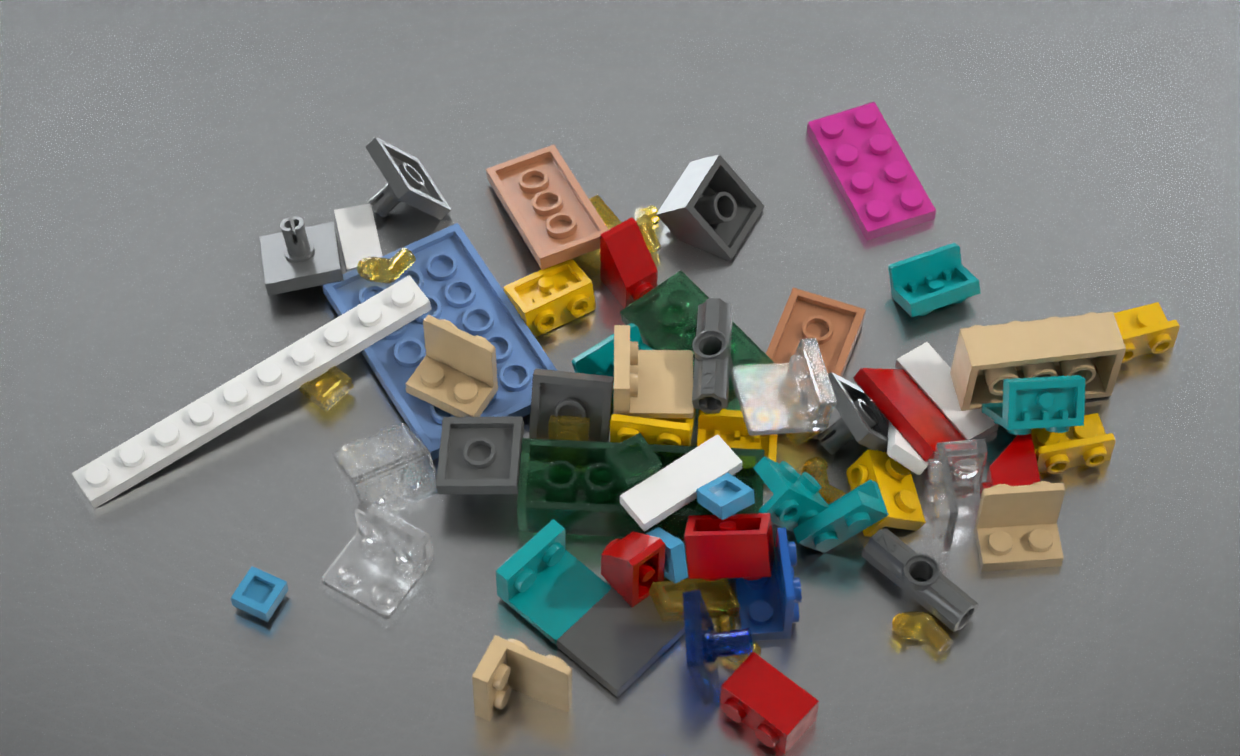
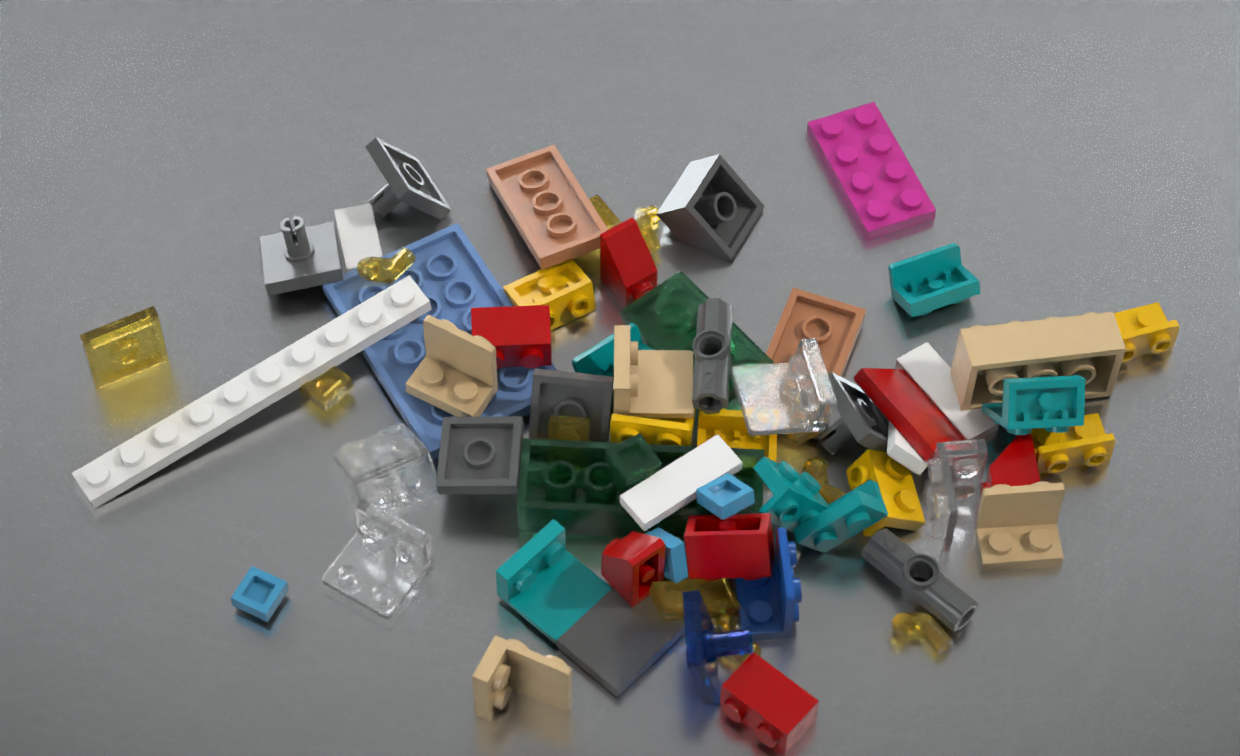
none -> clear yellow tile [79,306,169,389]
none -> red brick [471,305,552,369]

